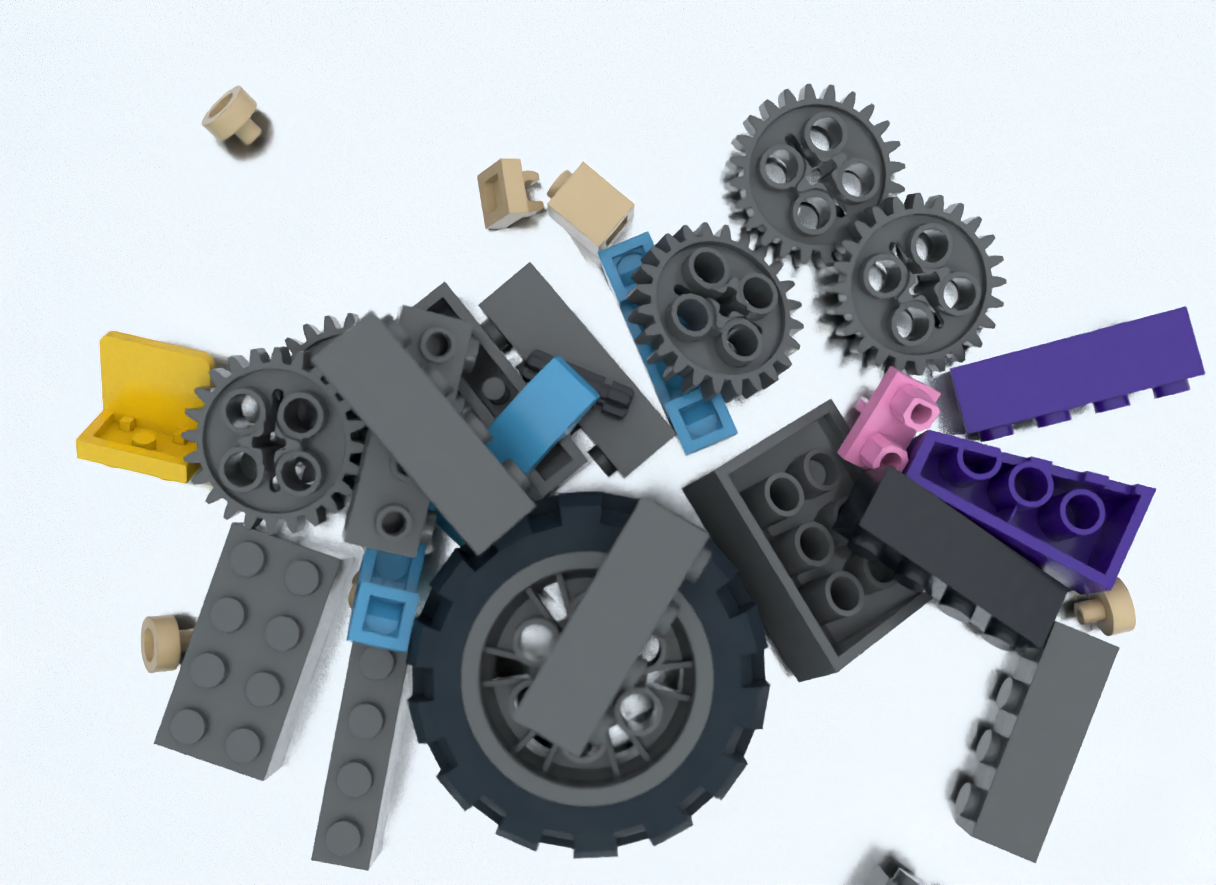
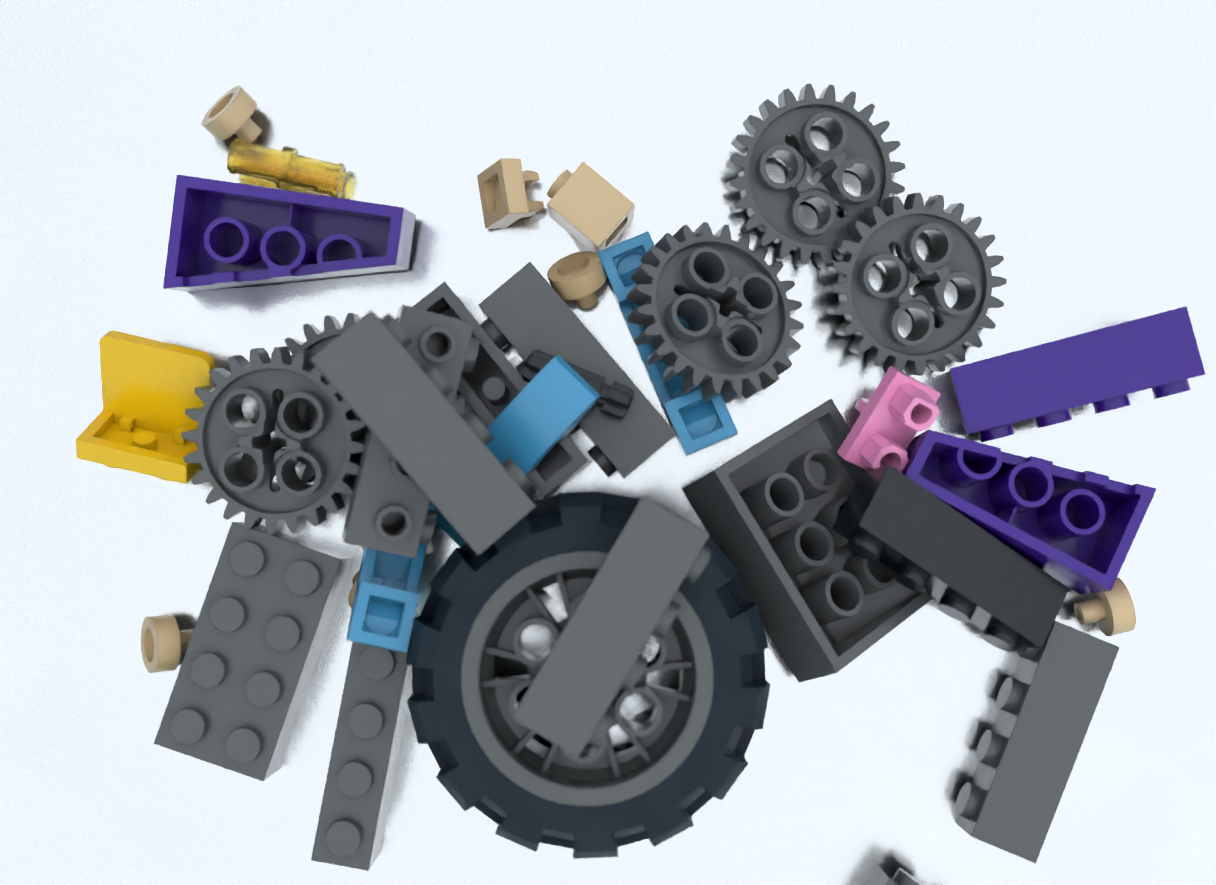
none -> dark purple wedge [163,174,416,292]
none -> clear yellow pin [227,138,346,198]
none -> tan tile [547,251,607,309]

